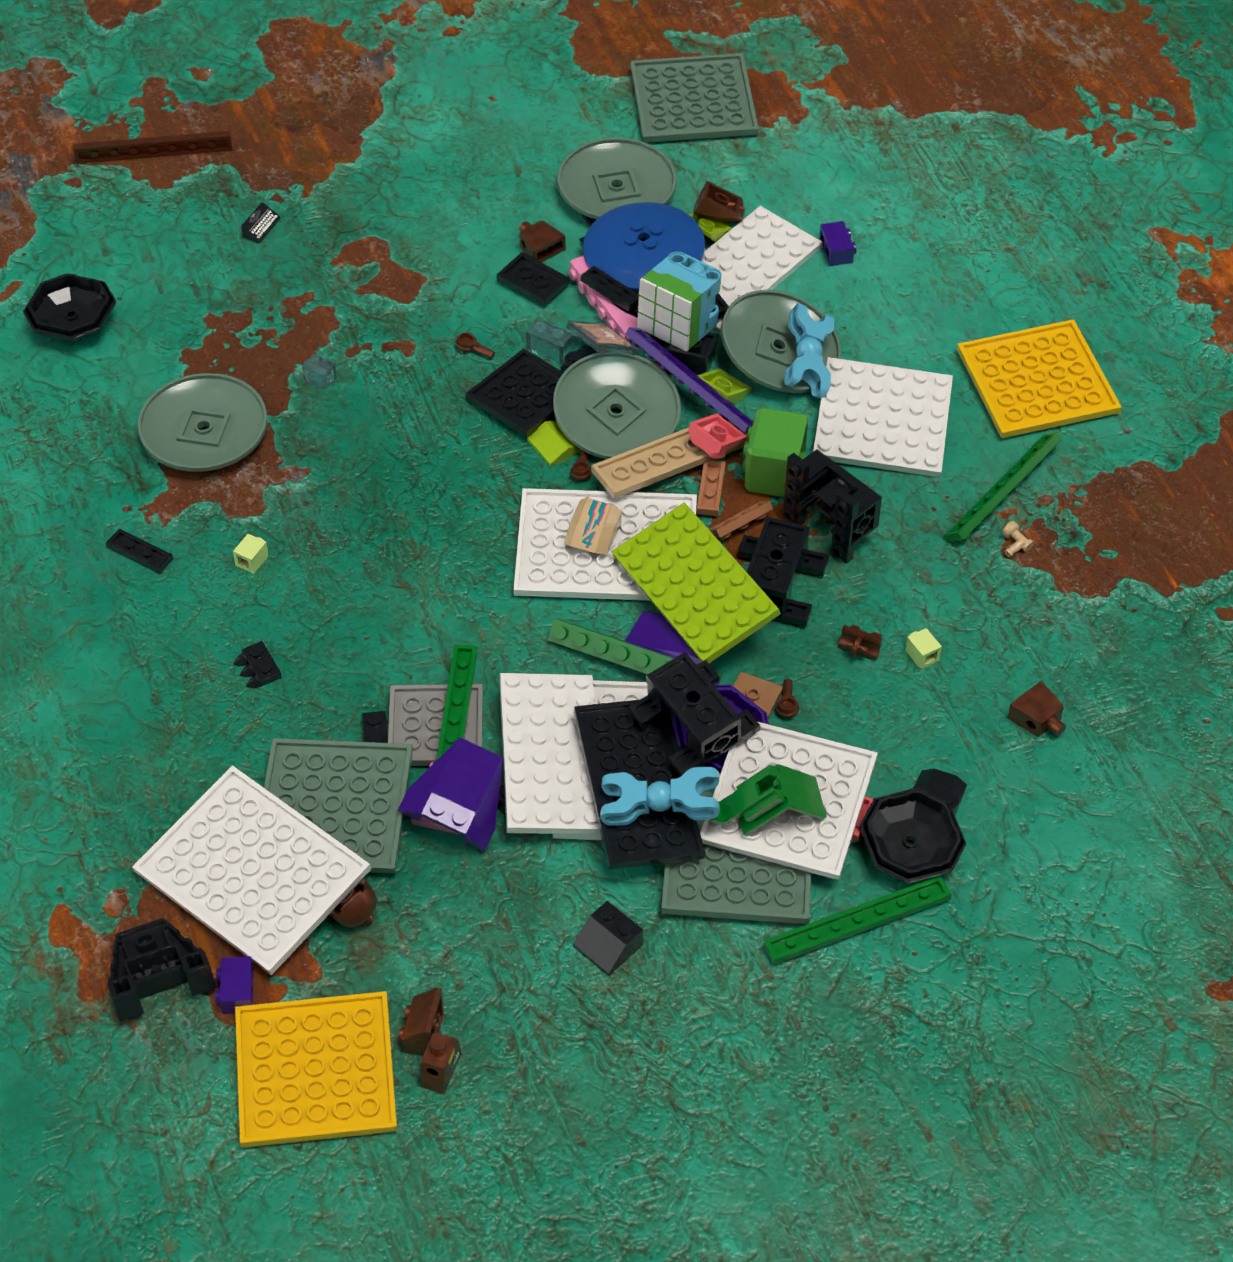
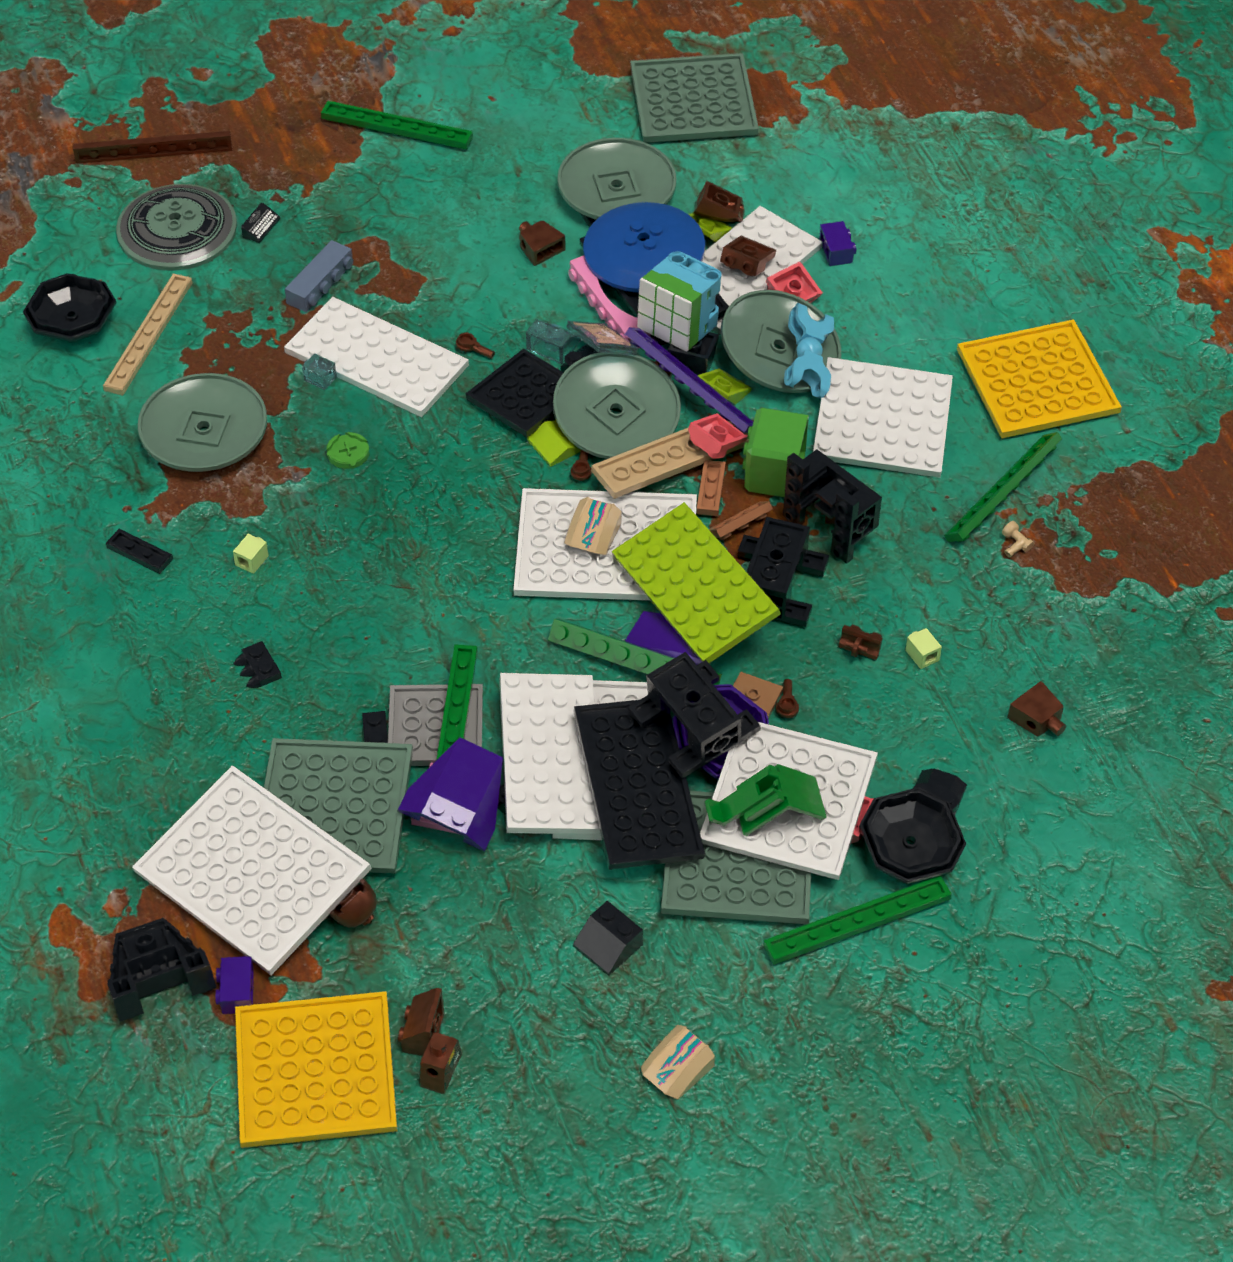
black plate [496,252,570,306] -> none
black plate [580,266,639,311] -> none
medium azure piece [600,767,720,826] -> none
none -> tan tile [103,273,193,396]
none -> dish [116,184,237,271]
none -> white plate [284,297,469,417]
none -> sand blue brick [285,240,353,313]
none -> green plate [321,101,473,150]
none -> bright green tile [327,432,370,469]
none -> tan slope [641,1025,715,1099]
none -> copper plate [720,235,777,276]
none -> coral slope [766,261,823,303]

